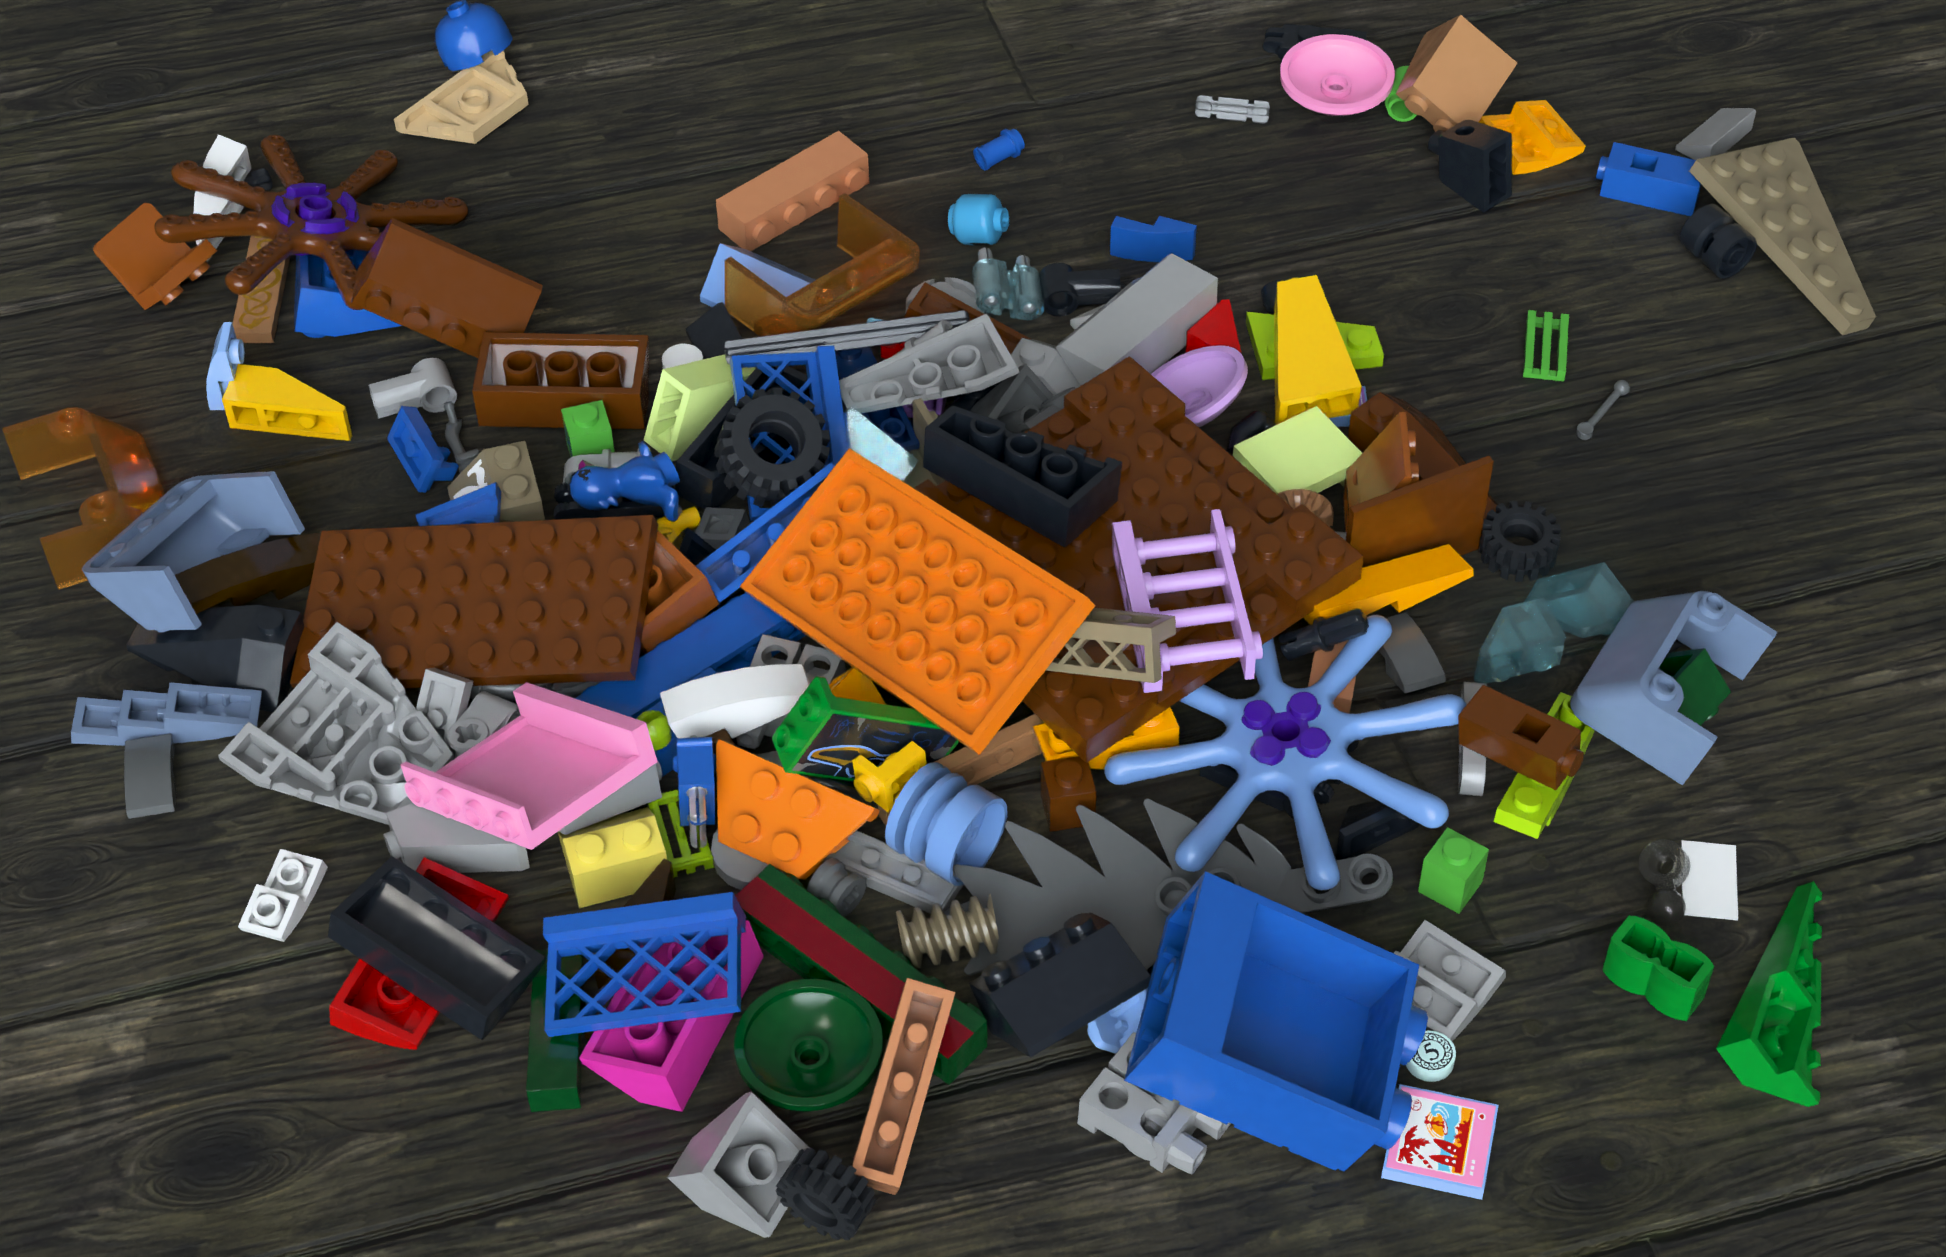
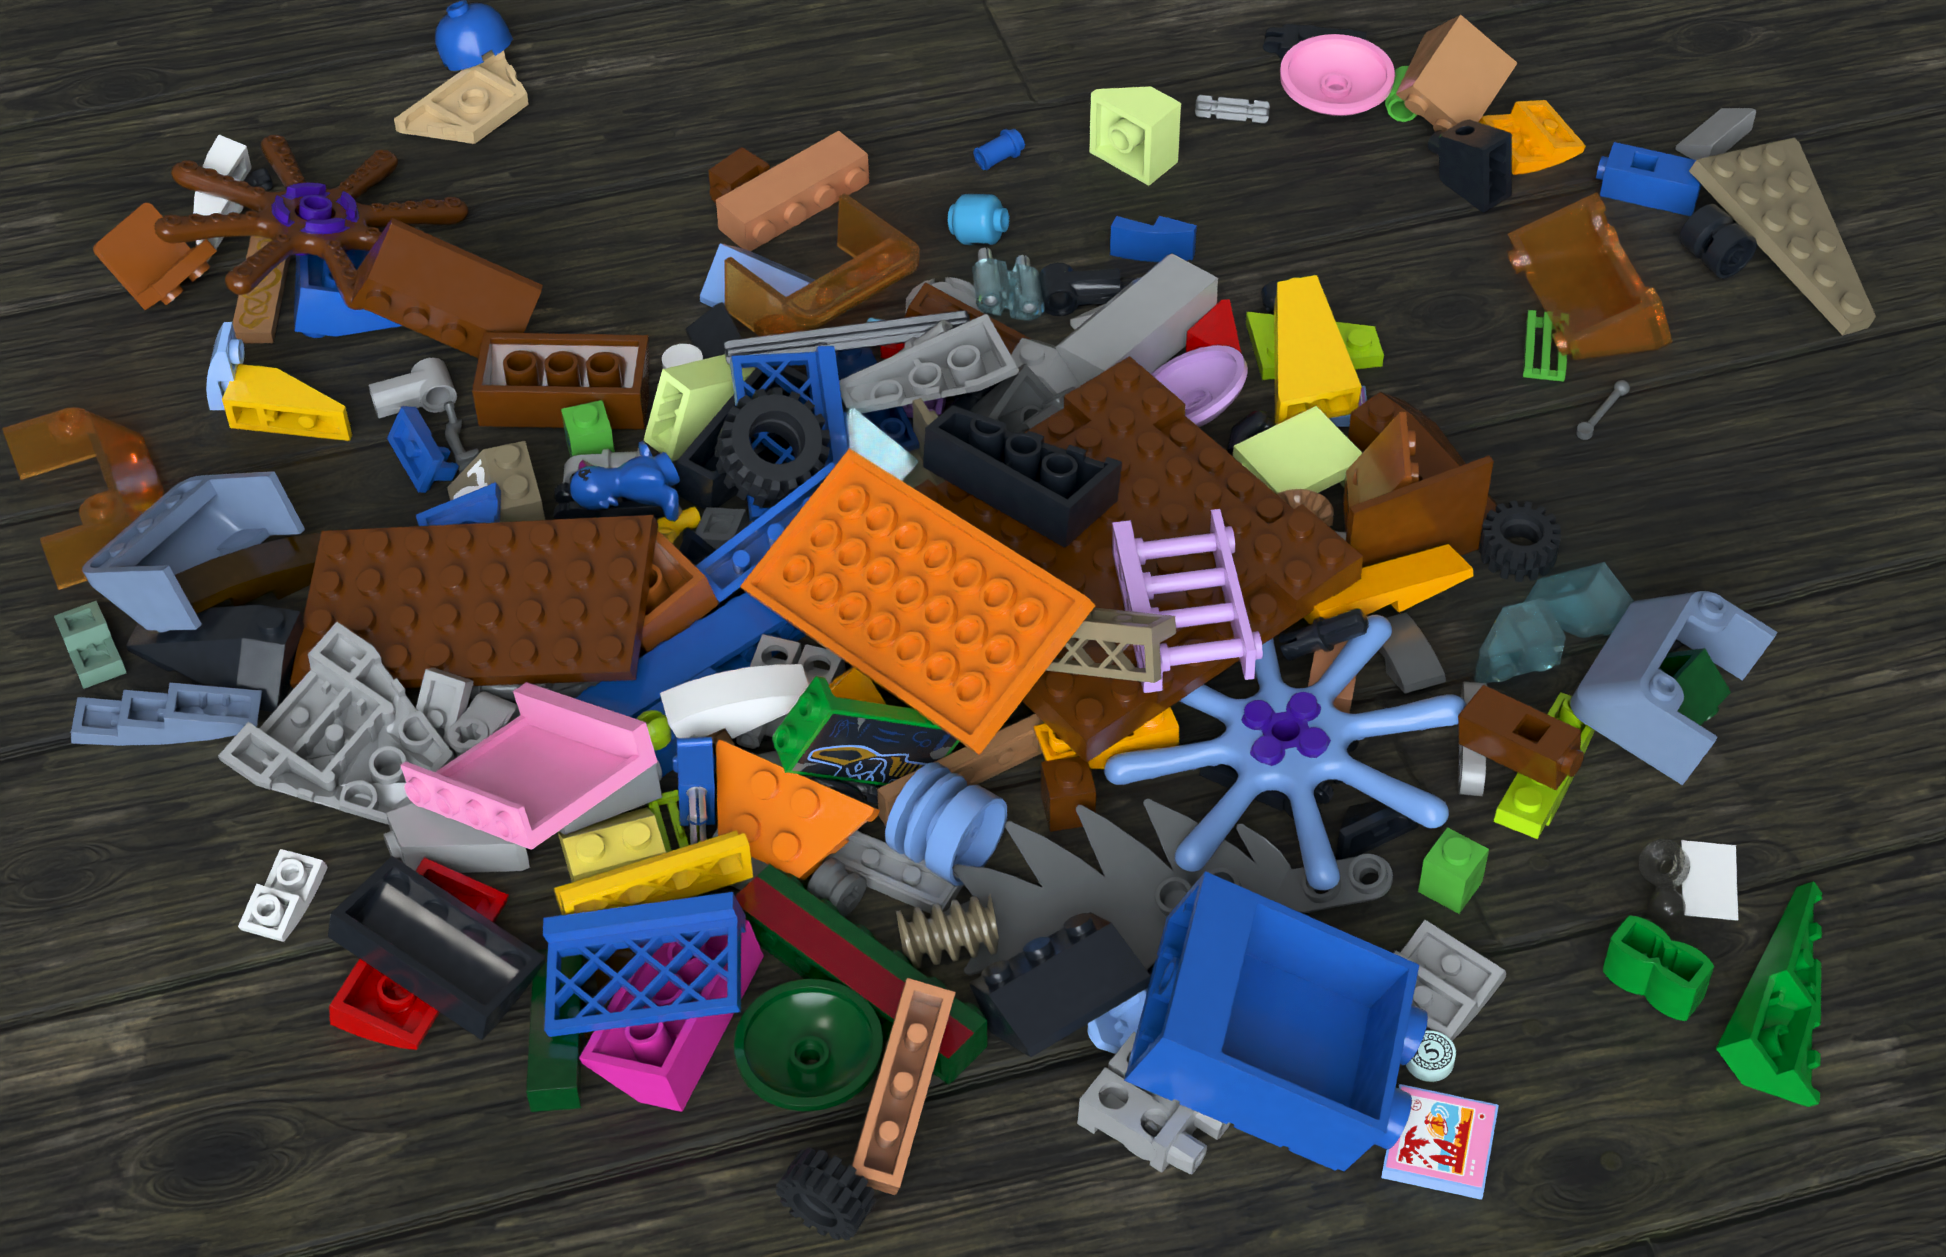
dark grey slope [124,733,177,819] -> none
light grey slope [667,1092,810,1238] -> none
yellow bracket [852,741,927,812] -> none
none -> sand green slope [54,601,126,689]
none -> yellow fence [554,830,753,915]
none -> reddish brown brick [708,147,770,203]
none -> yellowish green slope [1089,86,1181,186]
none -> clear orange windscreen [1507,192,1672,360]

